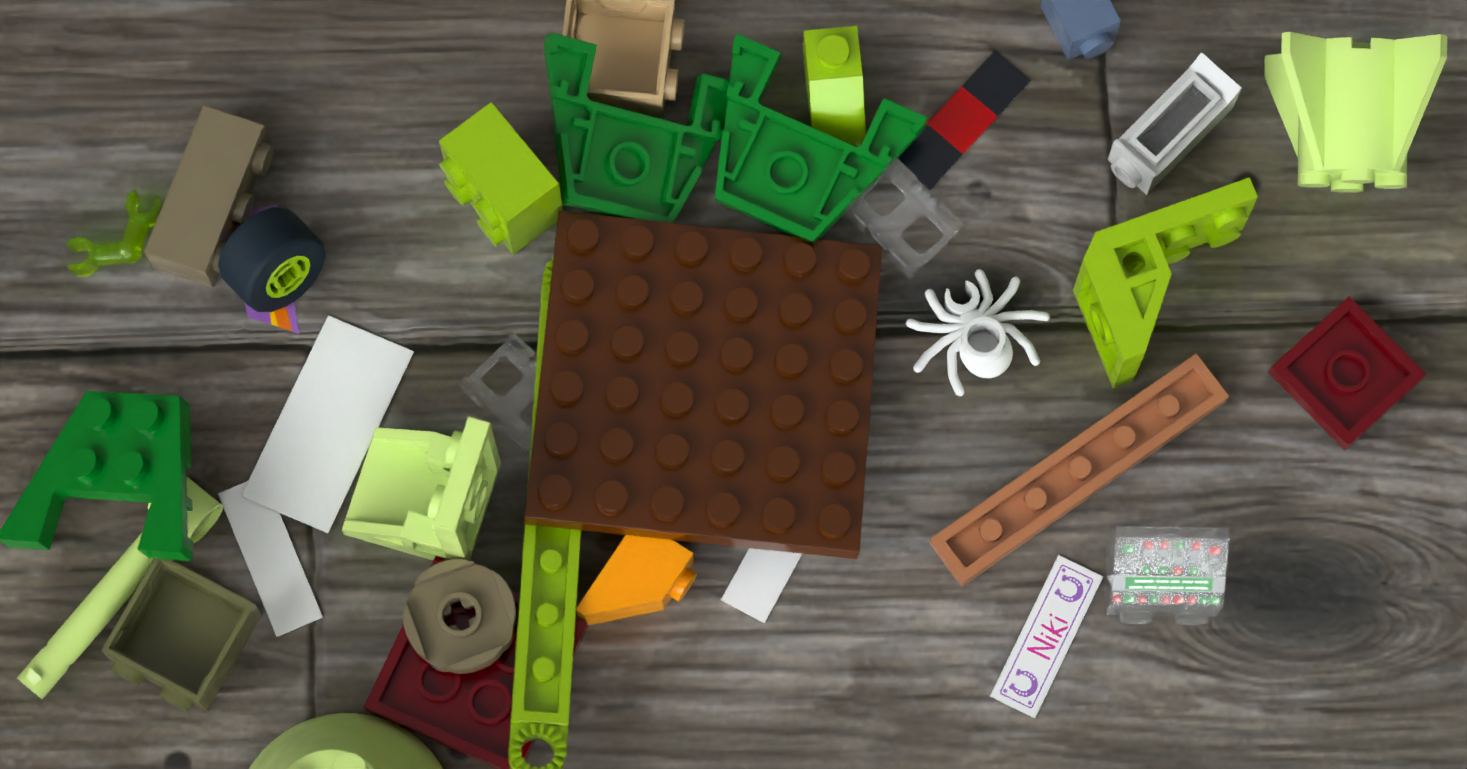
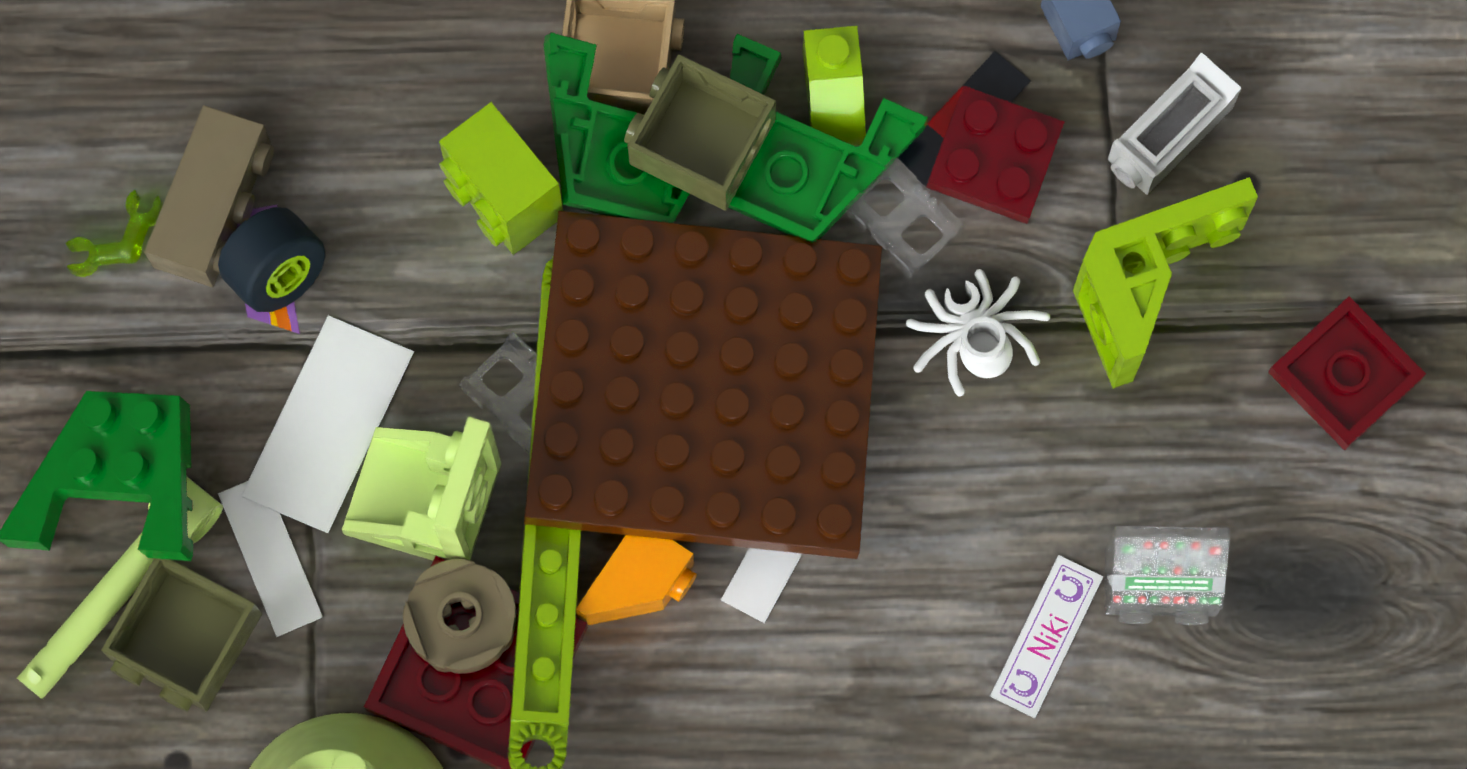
nougat plate [929,353,1229,587] -> none
yellowish green brick [1264,32,1447,192] -> none
none -> olive piece [624,54,776,211]
none -> dark red plate [926,86,1064,224]

